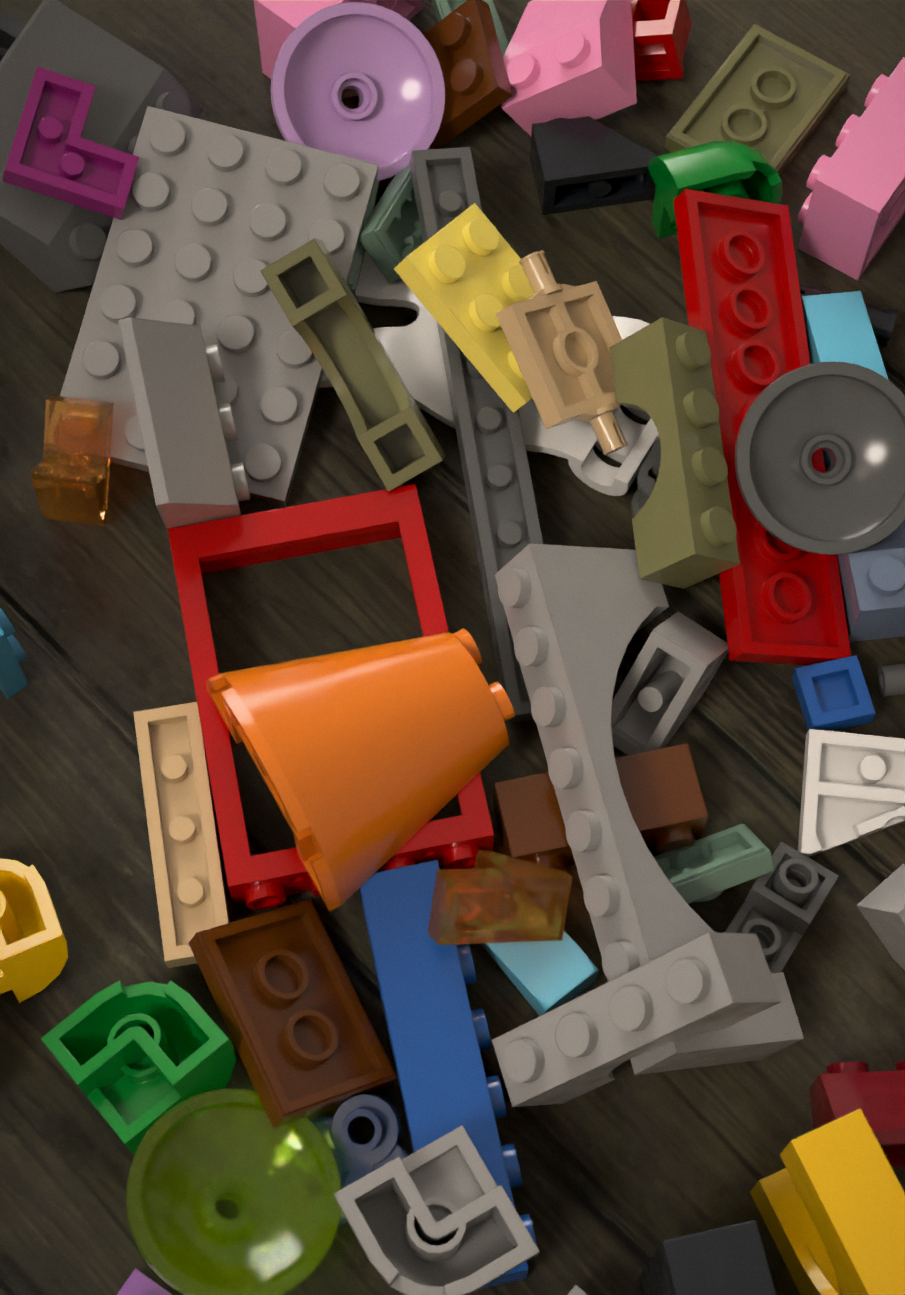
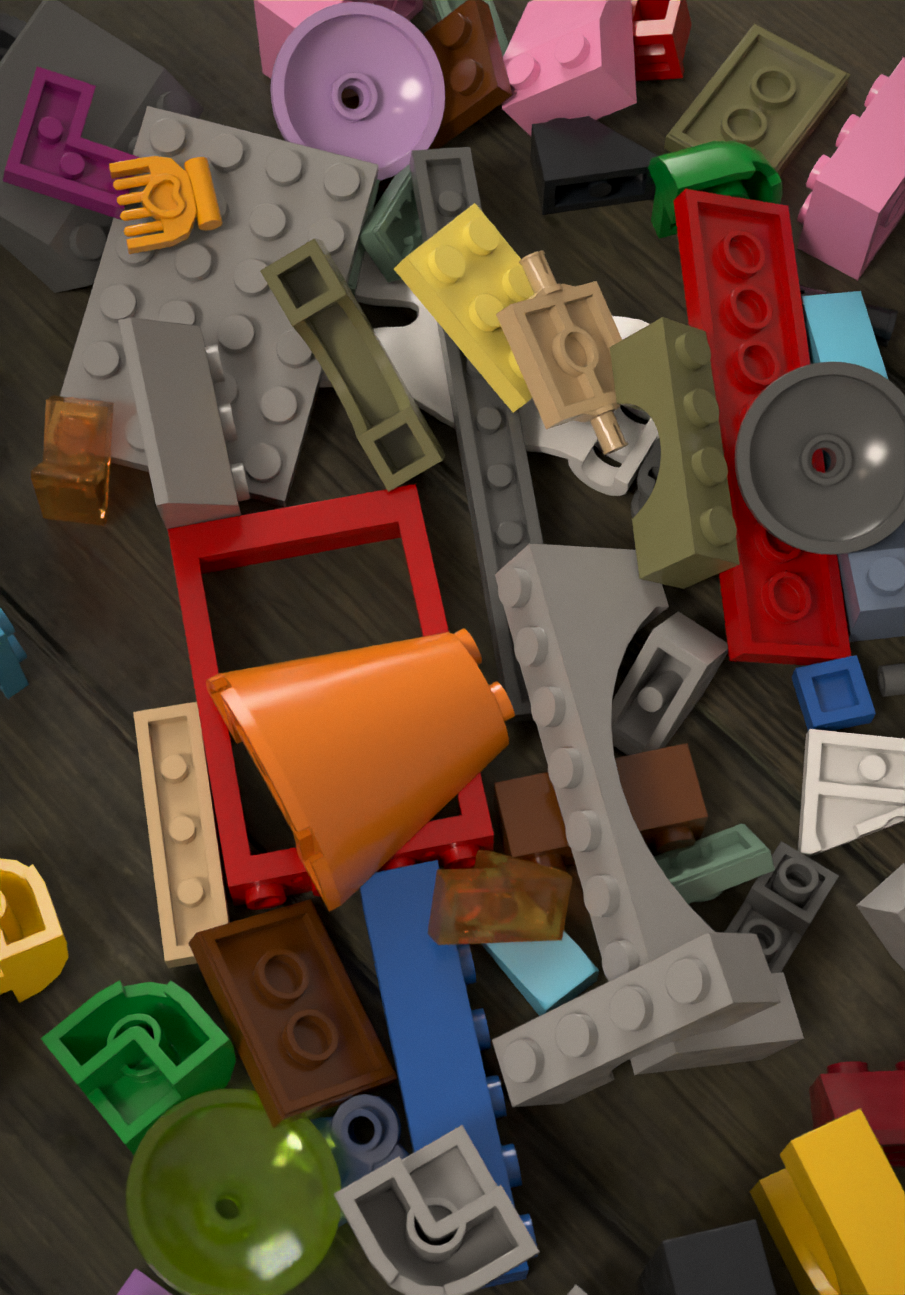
none -> light orange piece [109,156,223,254]

